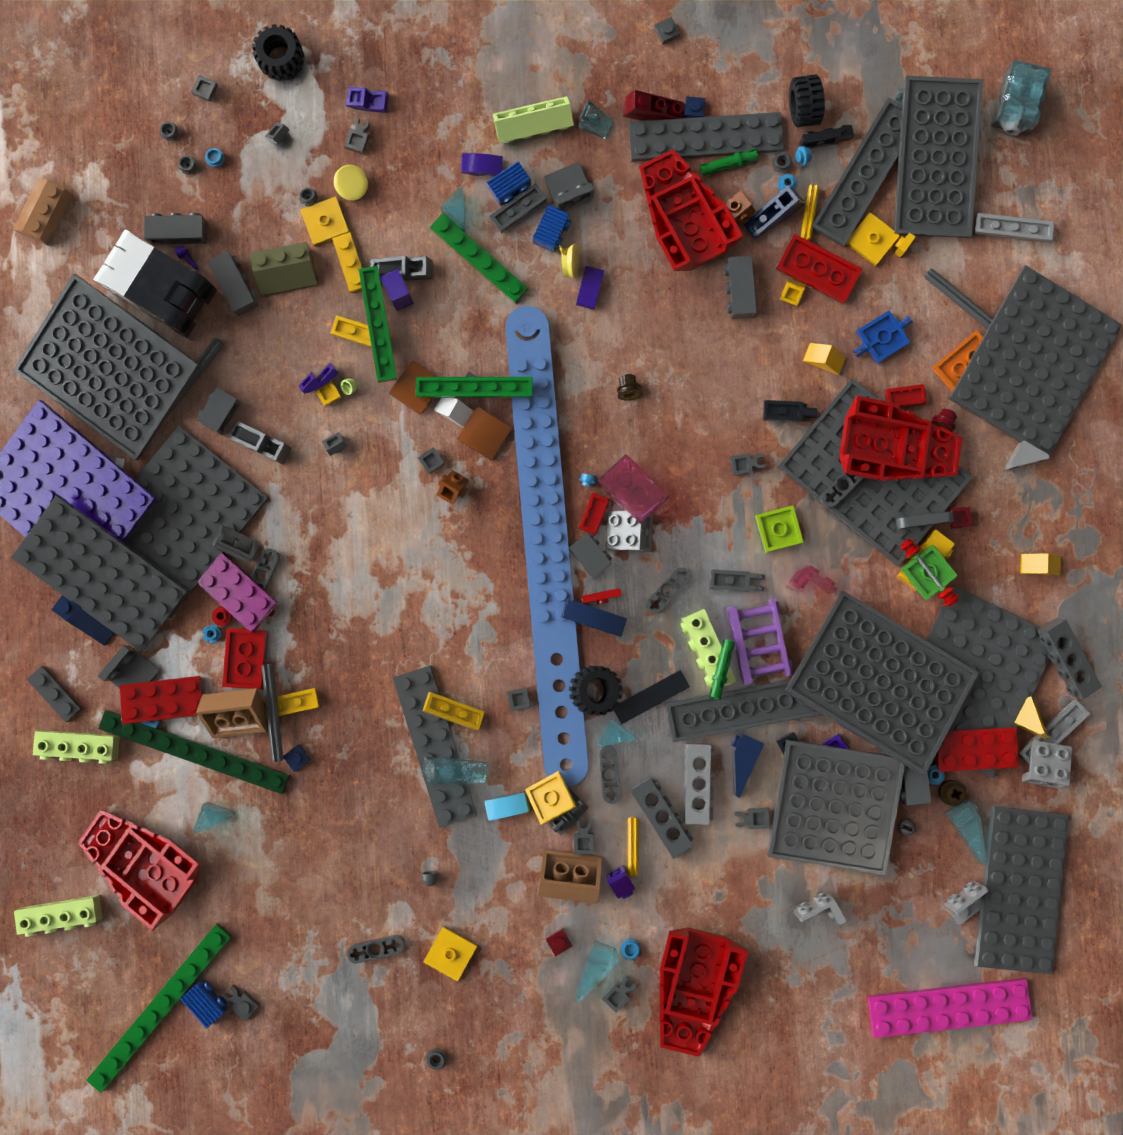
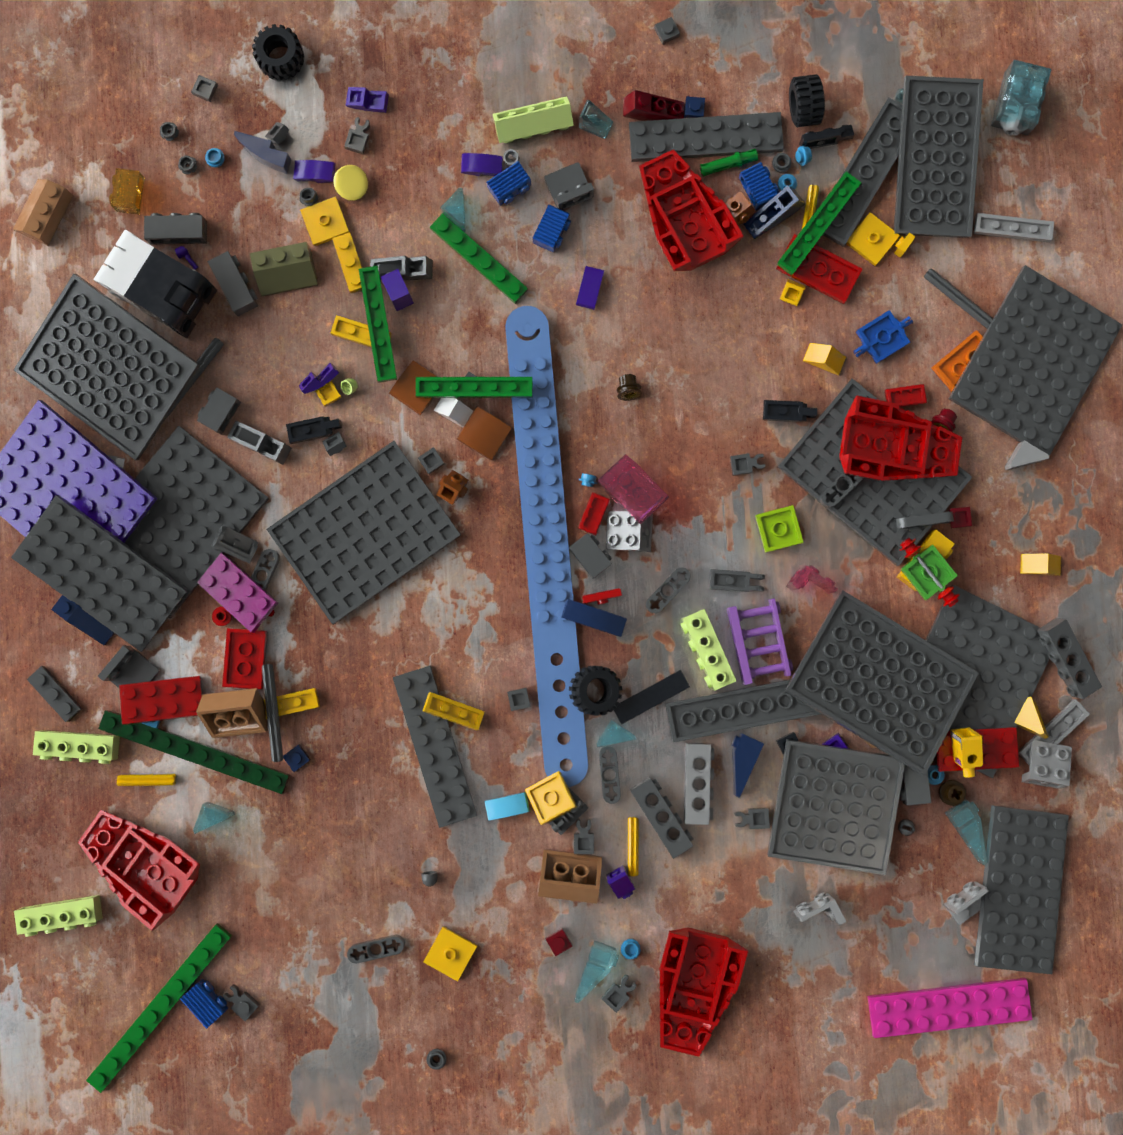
dark azure plate [203,624,222,644] -> none
clear light blue slope [422,757,488,783] -> none
dark grey plate [489,183,547,233] -> none
light yellow piece [559,243,581,279] -> none
green pin [708,639,735,700] -> none
dark grey brick [724,256,757,319] -> none
none -> clear yellow brick [109,168,145,215]
none -> yellow axle [117,774,176,786]
none -> dark blue slope [234,131,291,174]
none -> dark grey plate [266,441,461,625]
none -> black hinge [286,416,342,444]
none -> dark purple slope [293,160,336,183]
none -> light grey hinge [504,149,520,166]
none -> blue brick [739,162,779,211]
none -> green plate [776,171,862,275]
none -> yellow torso [950,727,983,778]

